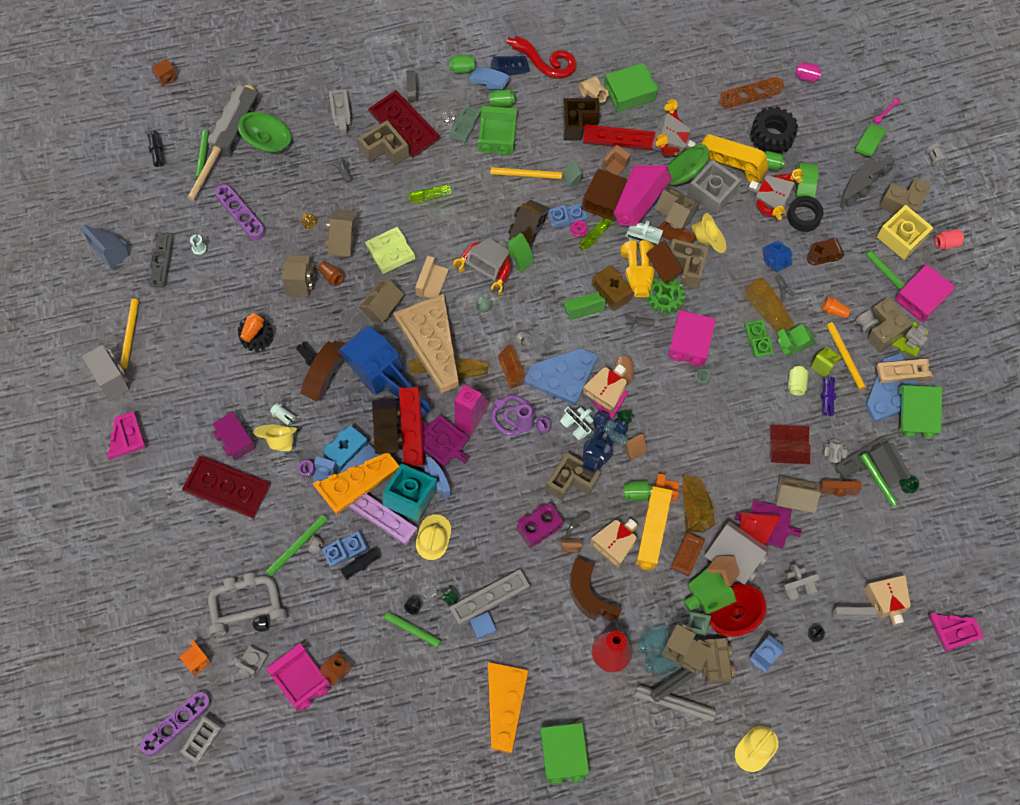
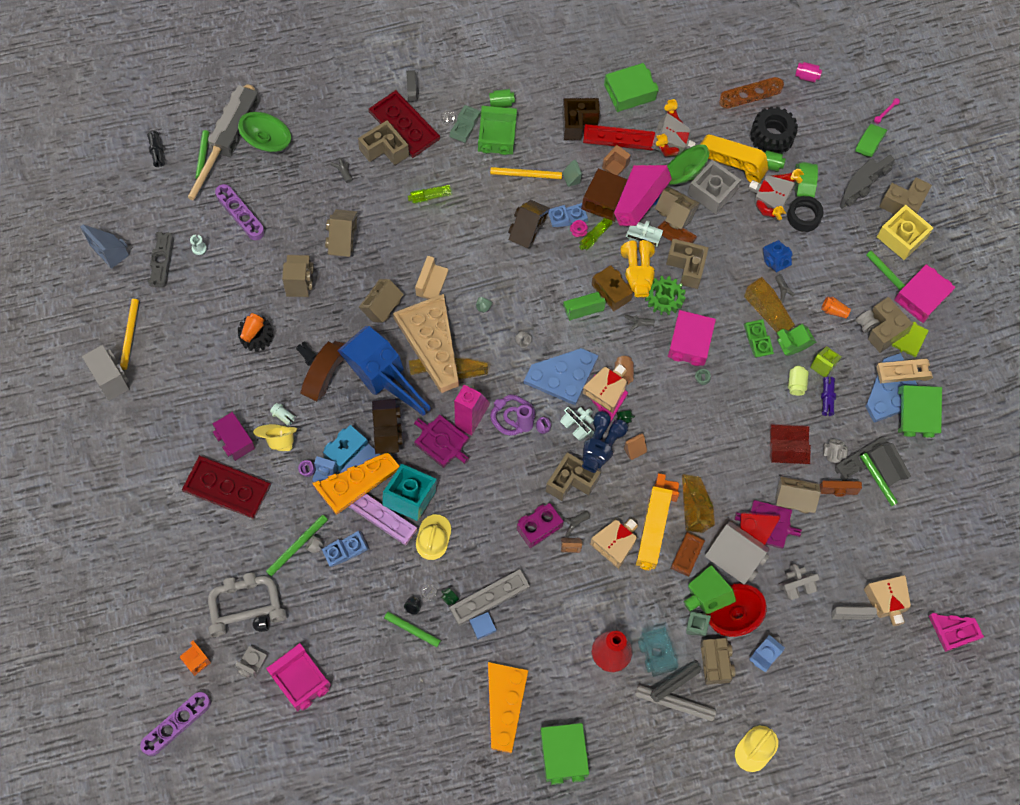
dark pink wing [107,411,146,460] -> none
dark orange plate [152,58,177,87] -> none
light grey slope [180,715,224,764] -> none
clear yellow hinge [301,213,317,229] -> none
dark orange cone [317,261,345,286] -> none
dark orange plate [319,652,352,686] -> none
light grey hinge [329,89,351,136] -> none
black pin [340,547,380,580] -> none
yellowish green slope [365,227,416,274] -> none
red plate [399,387,425,466] -> none
medium blue slope [424,457,451,498] -> none
bright green brick [449,55,475,73] -> none
light grey torso [453,238,511,295] -> none
medium blue slope [469,67,510,90] -> none
dark blue slope [490,56,530,76] -> none
clear orange slope [498,345,524,389] -> none
red plant [506,36,576,79] -> none
bright green slope [508,233,534,273] -> none
reddish brown arch [569,558,622,621] -> none
tan piece [579,76,609,103] -> none
clear light blue arm [603,420,628,446] -> none
bright green brick [624,481,652,501] -> none
reddish brown slope [646,240,684,283] -> none
dark tan brick [661,624,712,675] -> none
light yellow piece [692,213,726,253] -> none
medium nougat panel [707,556,740,586] -> none
reddish brown piece [806,238,845,266] -> none
black hinge [808,625,825,642] -> none
yellow bar [826,322,866,390] -> none
dark green plate [900,475,919,494] -> none
light grey gear [905,325,929,349] -> none
light grey bush [926,143,948,167] -> none
coral brick [935,229,964,250] -> none

